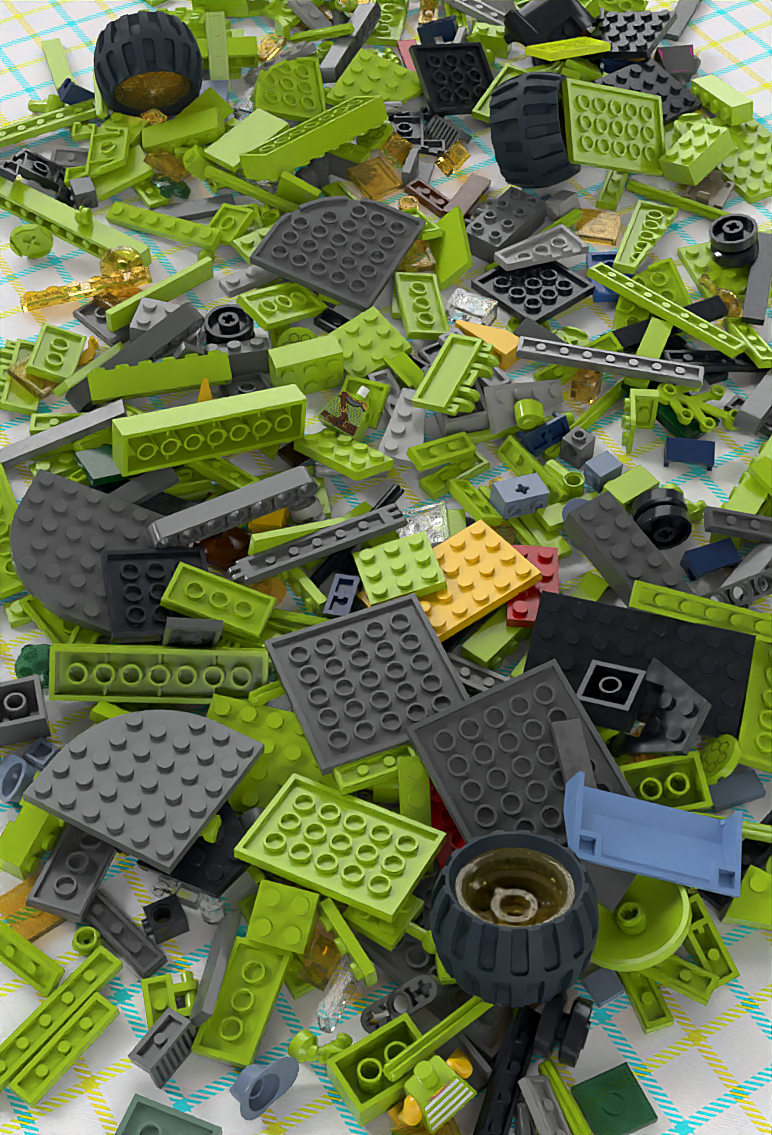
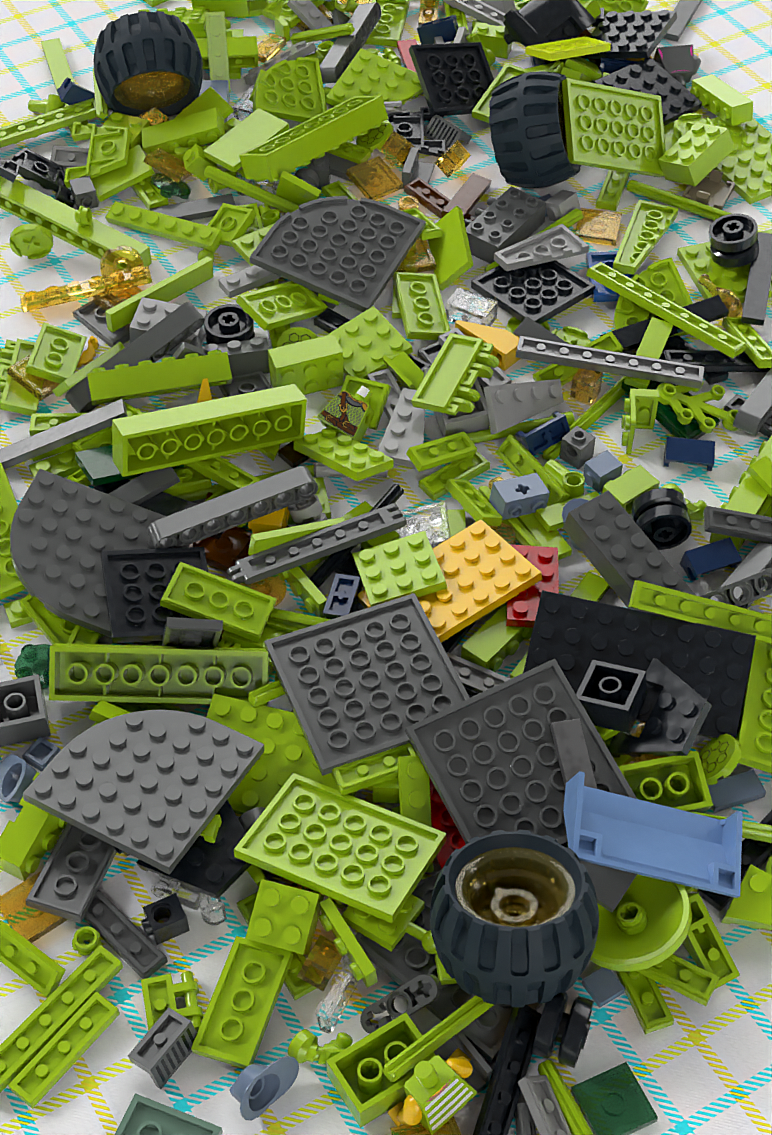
dark grey tile [189,909,242,1027] -> none
lime plate [513,399,545,431] -> none

